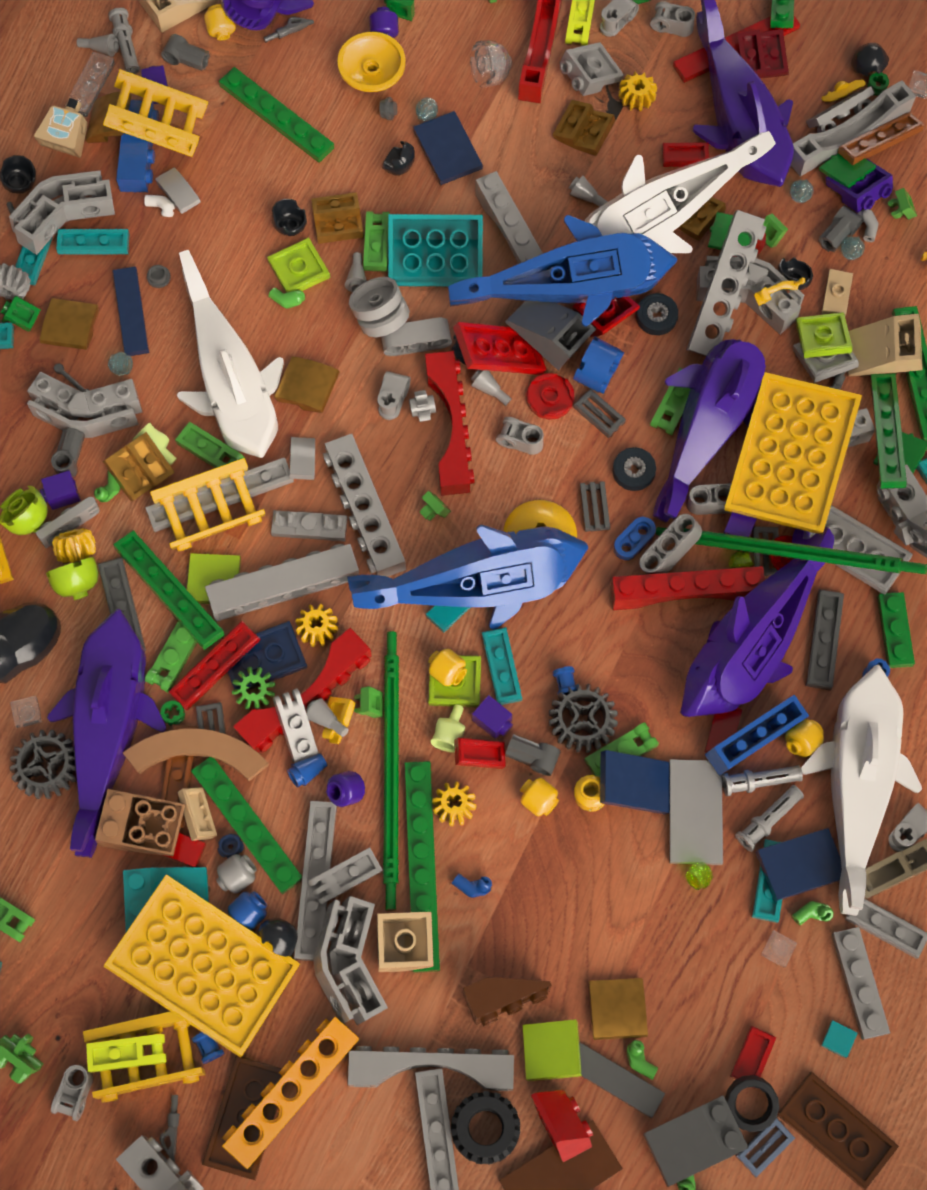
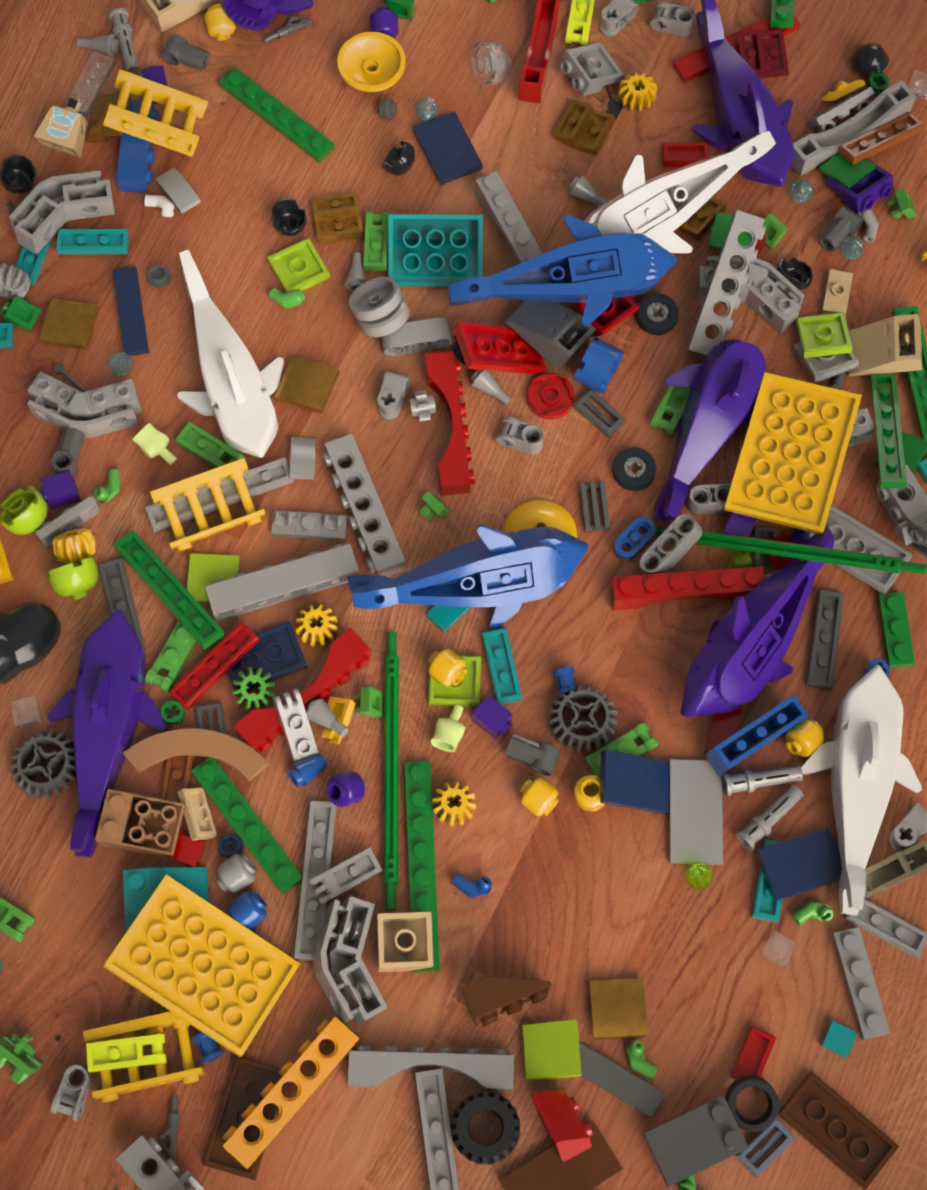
pearl gold slope [102,432,174,502] -> none
black hair [258,918,298,957] -> none
red tile [454,738,506,769] -> none
yellow piece [754,278,805,306] -> none

